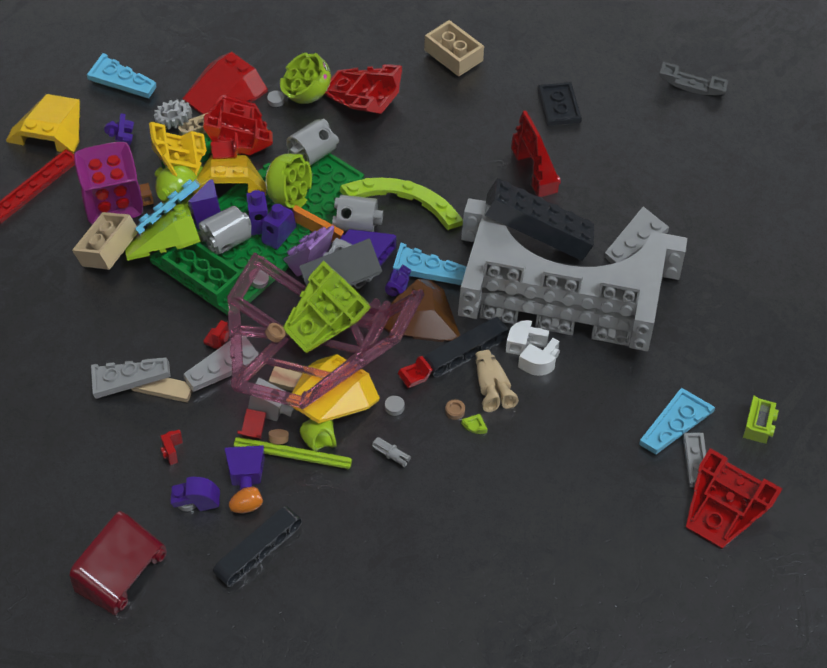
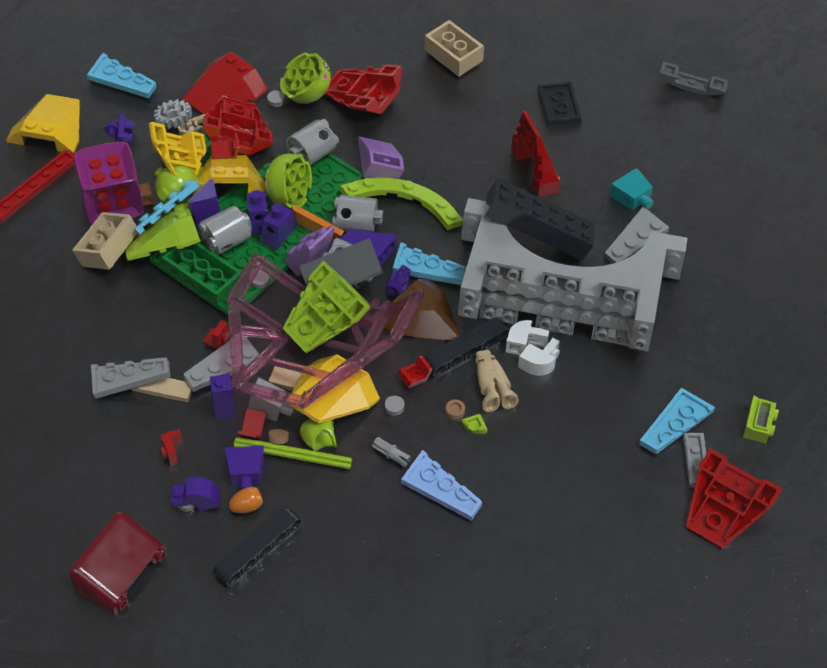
medium nougat tile [265,323,286,343] -> none
none -> dark purple slope [210,373,236,420]
none -> medium lavender slope [358,137,404,179]
none -> light blue wing [401,450,482,521]
none -> teal torso [610,168,654,210]

